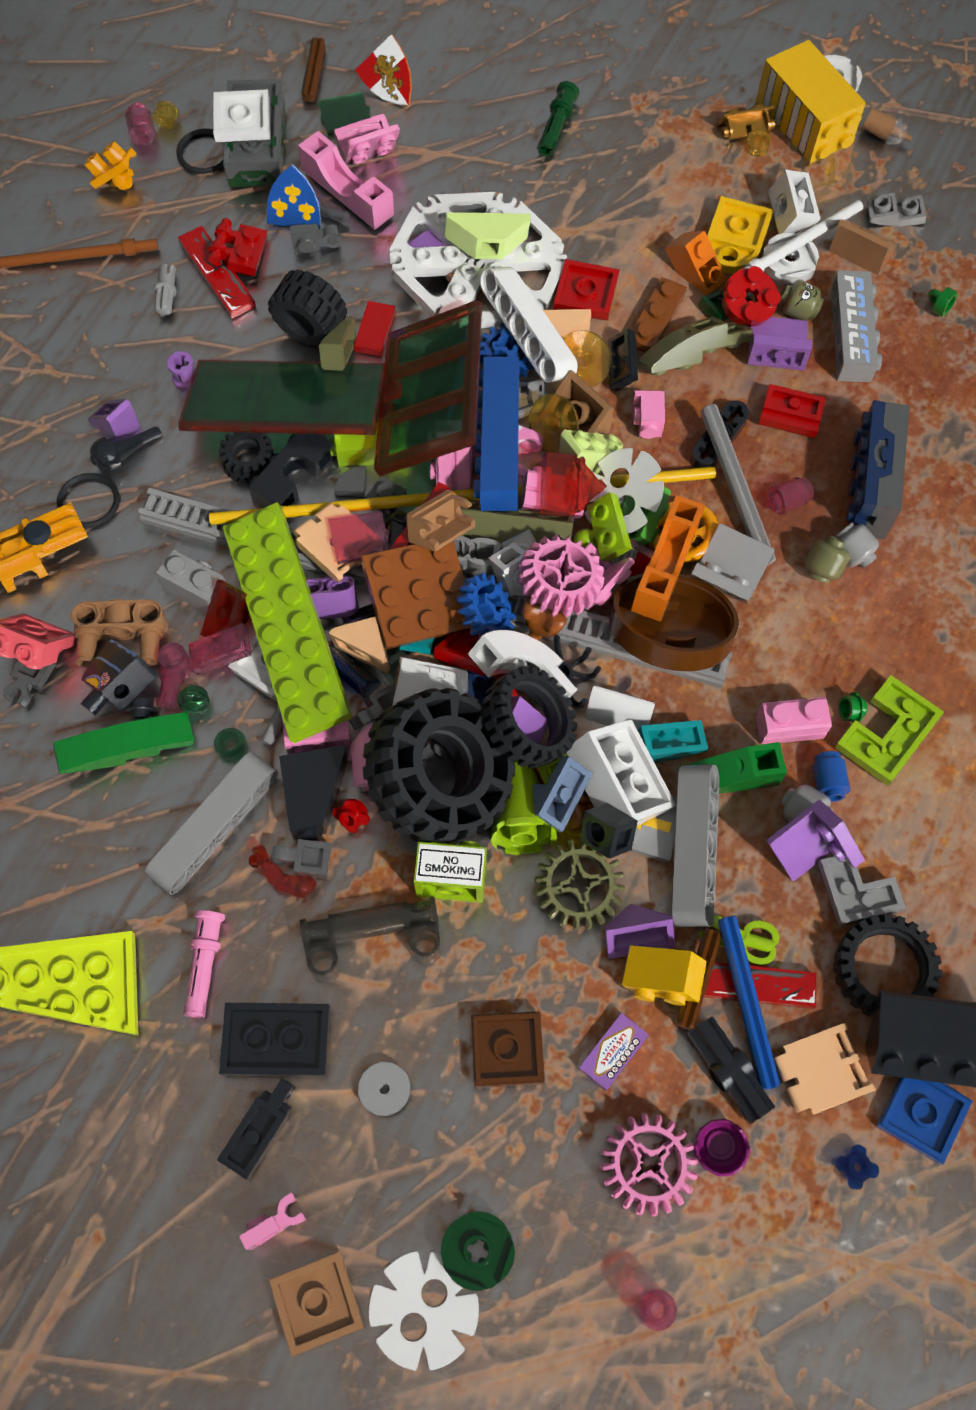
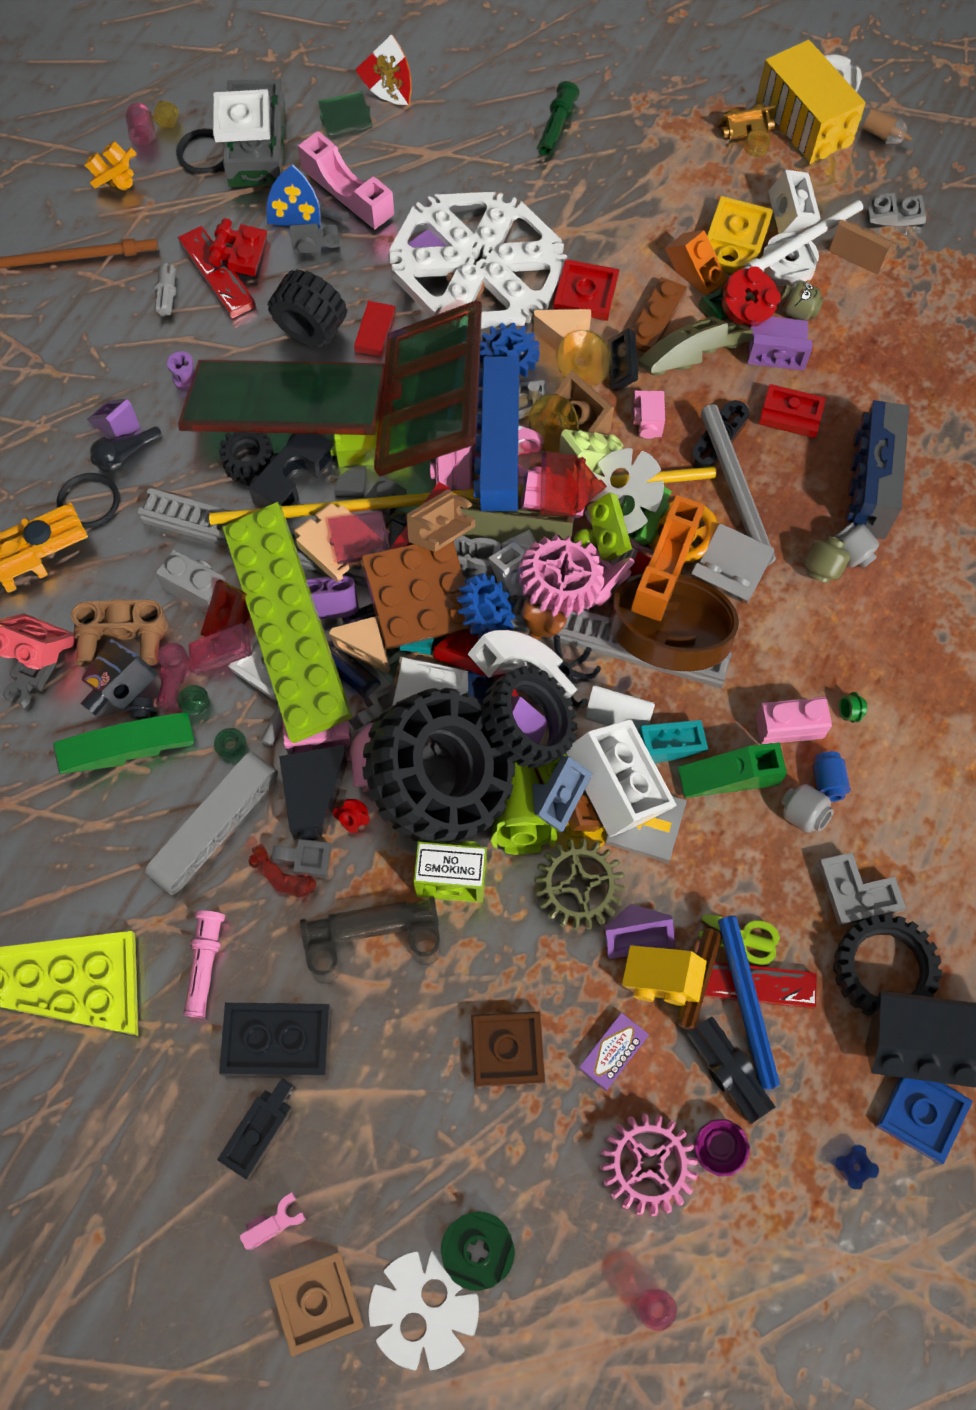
reddish brown axle [301,37,326,103] -> none
olive slope [319,316,356,371] -> none
bright pink bracket [334,113,400,164] -> none
light grey piece [358,1062,411,1116] -> none
yellowish green slope [444,212,531,259] -> none
white beam [480,266,578,383] -> none
black brick [579,803,638,859] -> none
light grey beam [672,764,719,927] -> none
clear pink brick [767,477,814,515] -> none
medium lavender bracket [767,799,865,881] -> none
light nougat plate [774,1023,876,1116] -> none
light grey brick [831,270,882,382] -> none
lime plate [834,675,944,786] -> none
green tile [928,287,958,317] -> none

